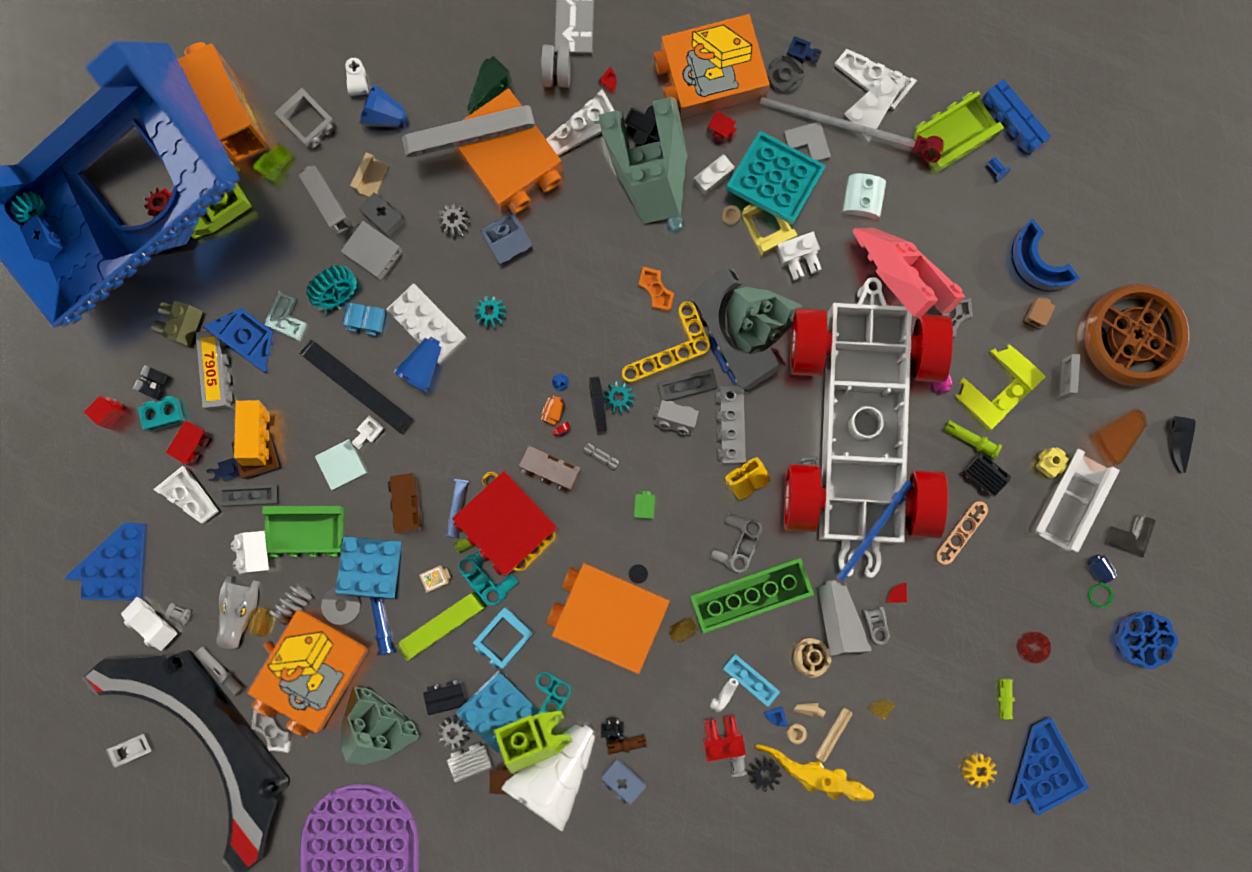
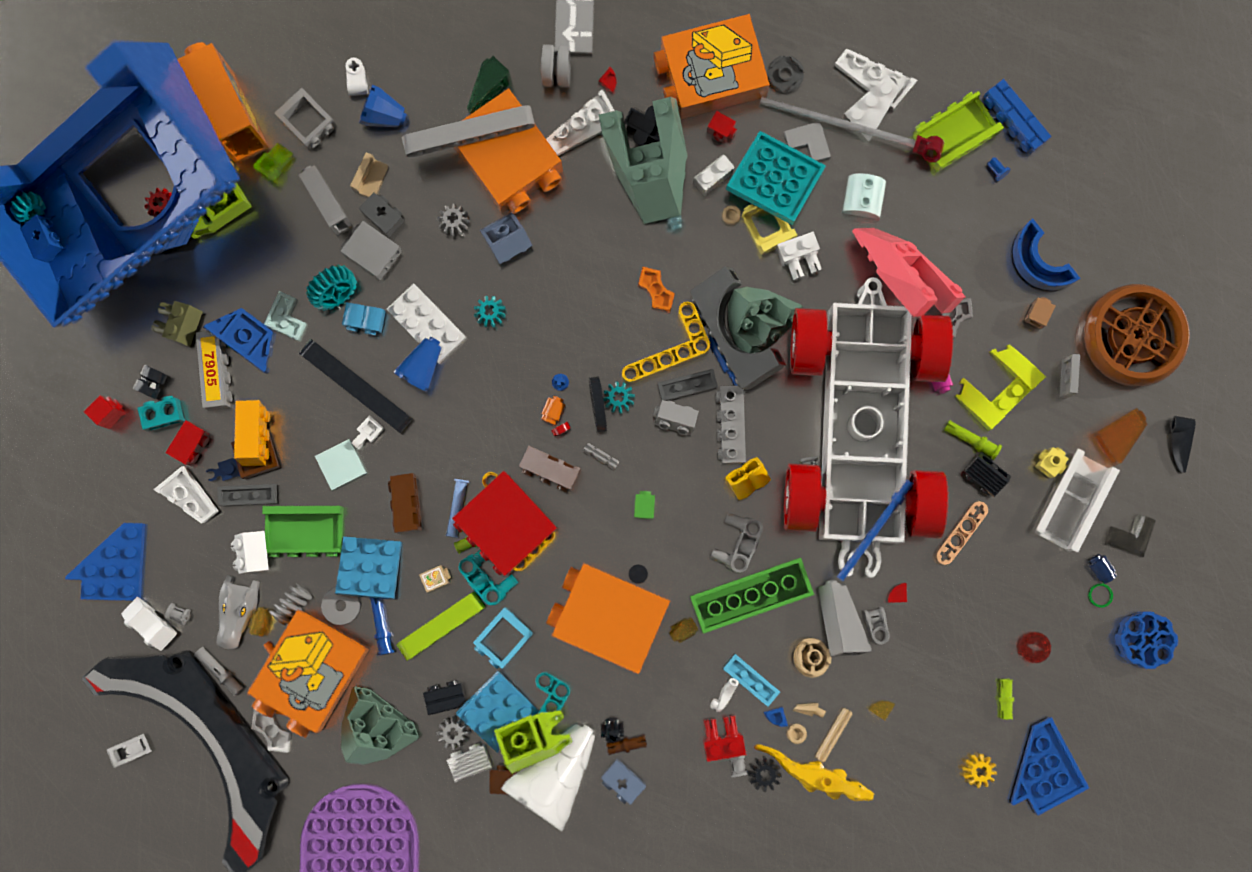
dark blue plate [786,36,822,63] -> none

